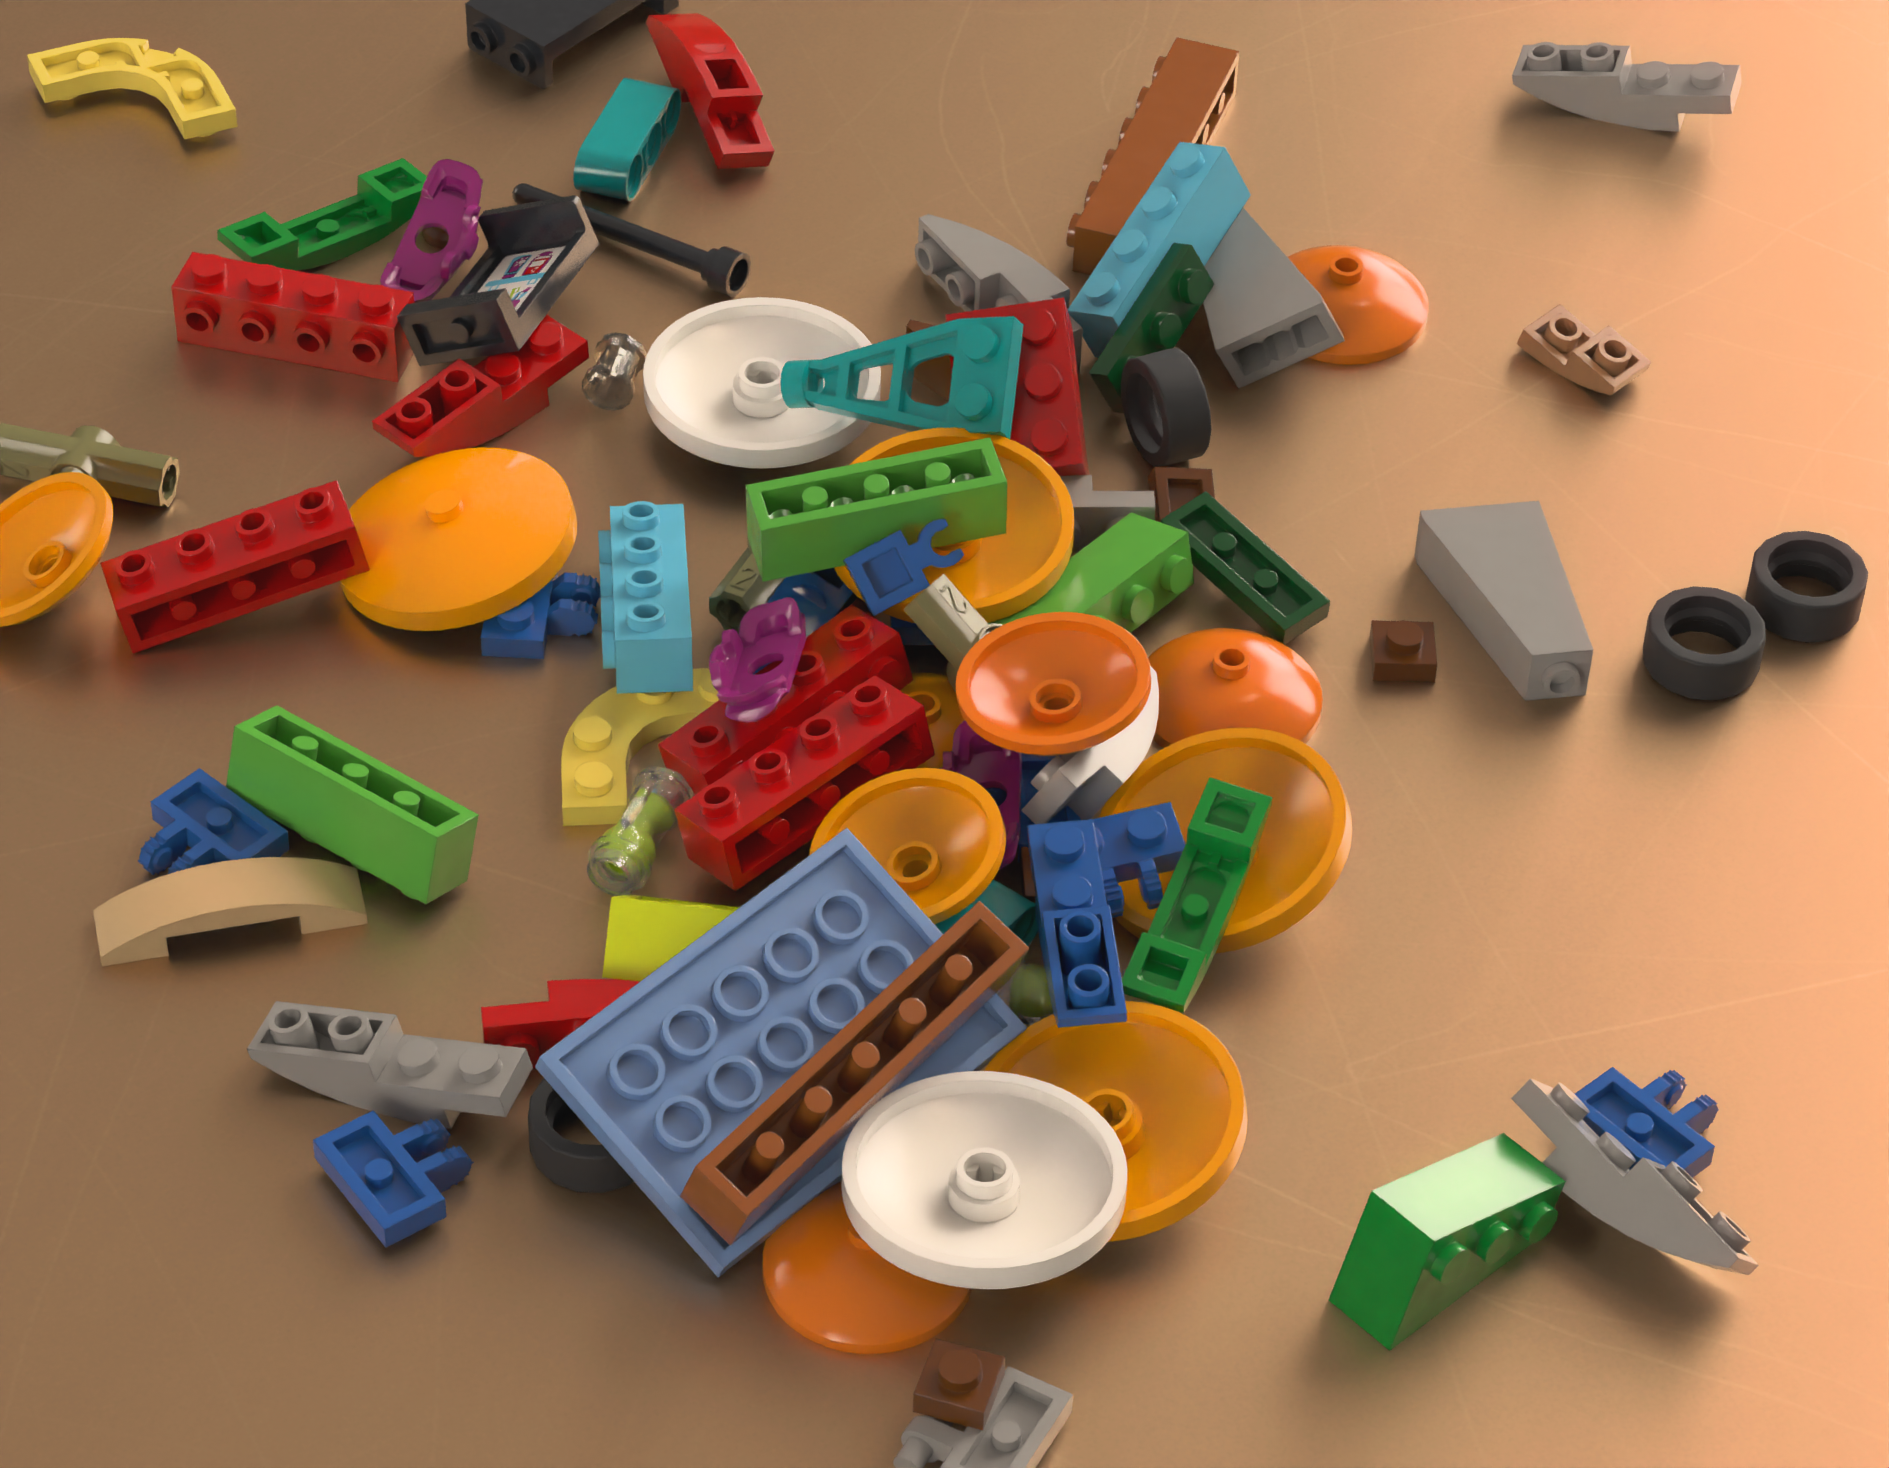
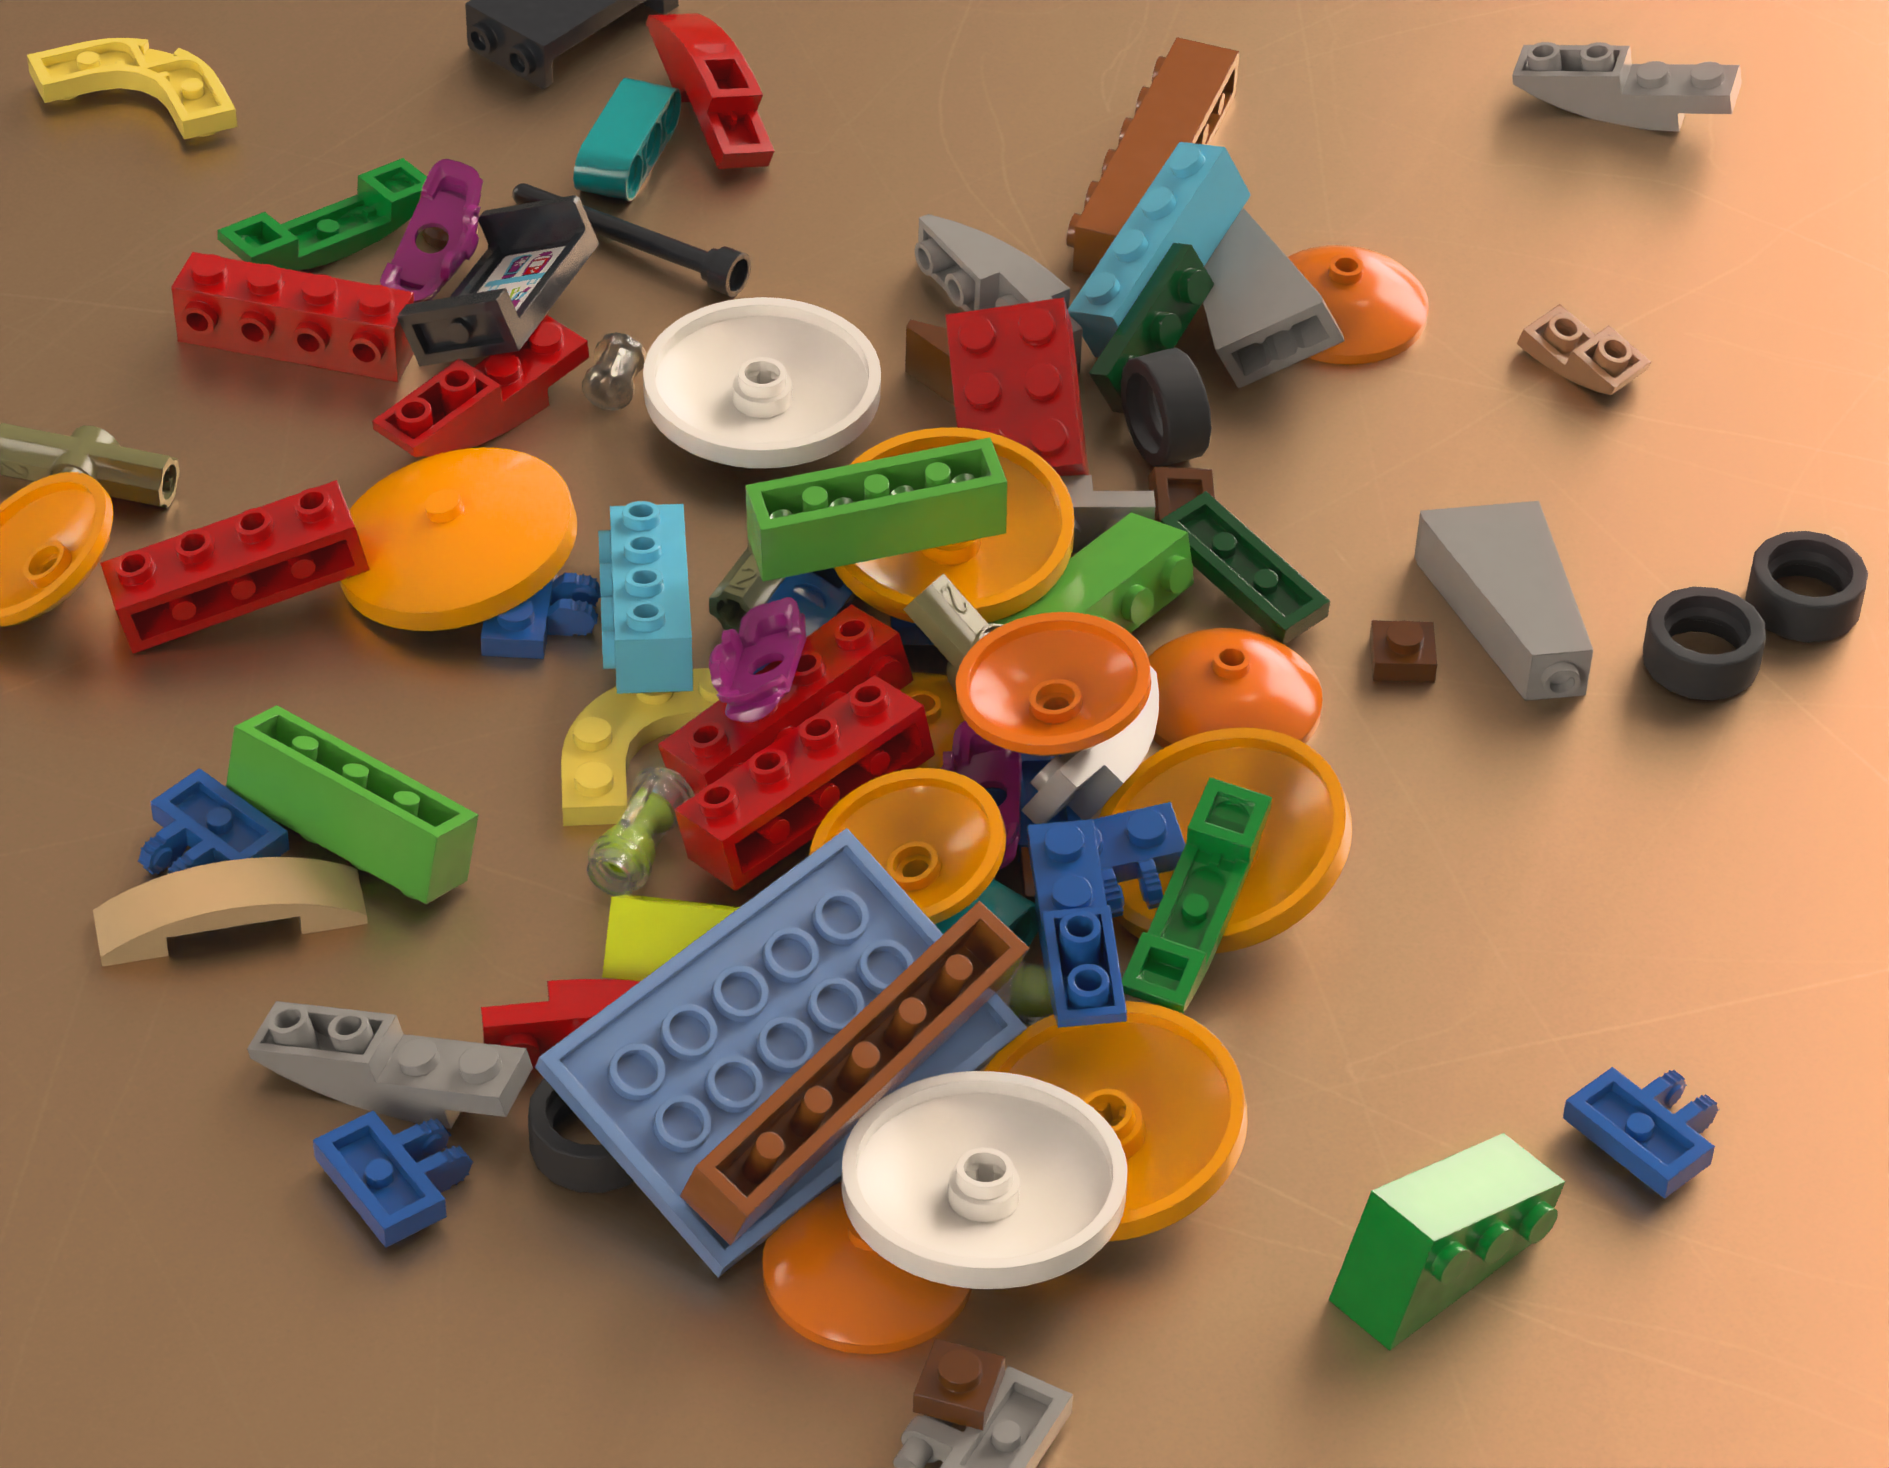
teal plate [780,316,1024,439] -> none
blue plate [843,519,964,616] -> none
light grey slope [1511,1078,1759,1275] -> none

